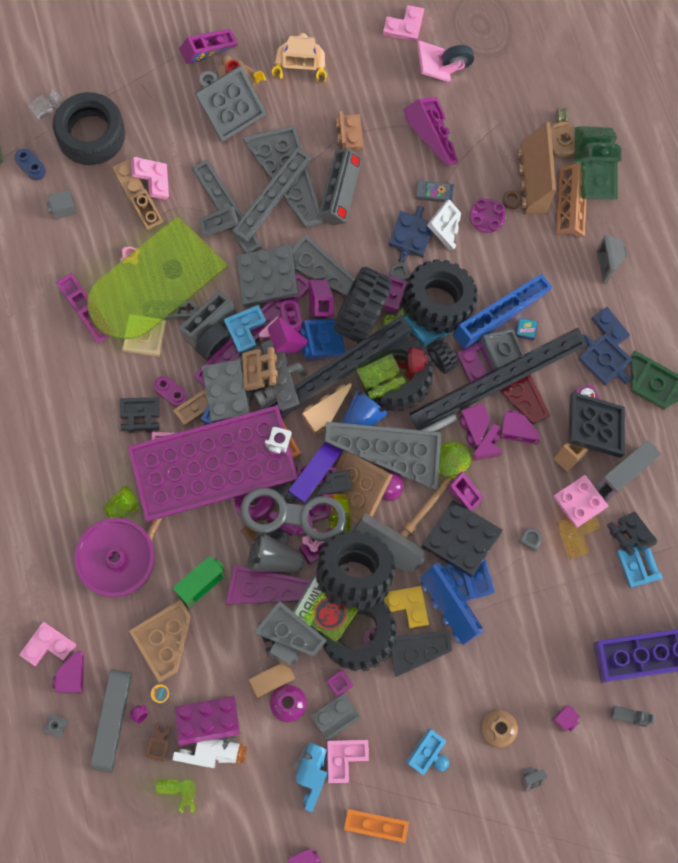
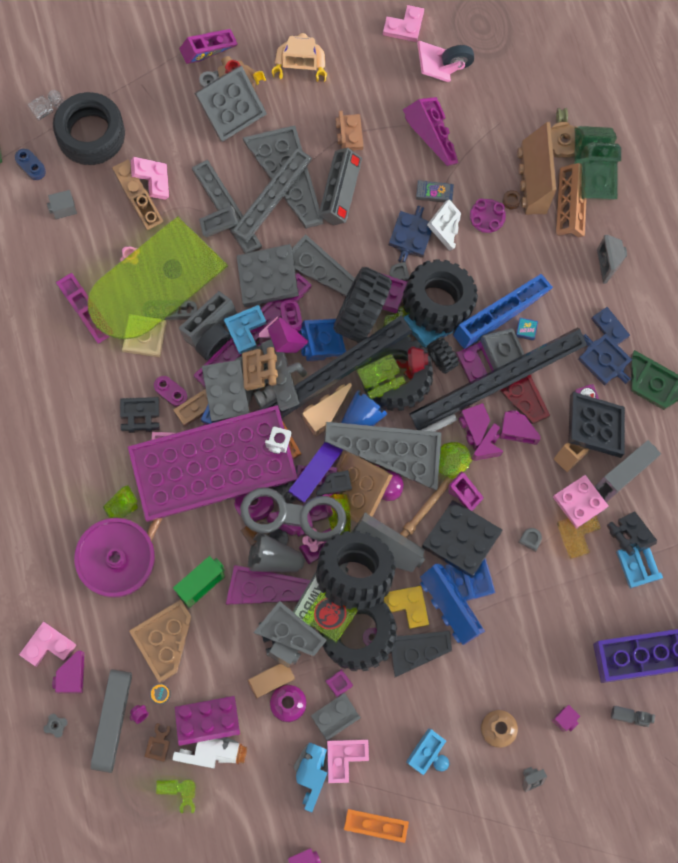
magenta slope [308,280,333,318] -> none

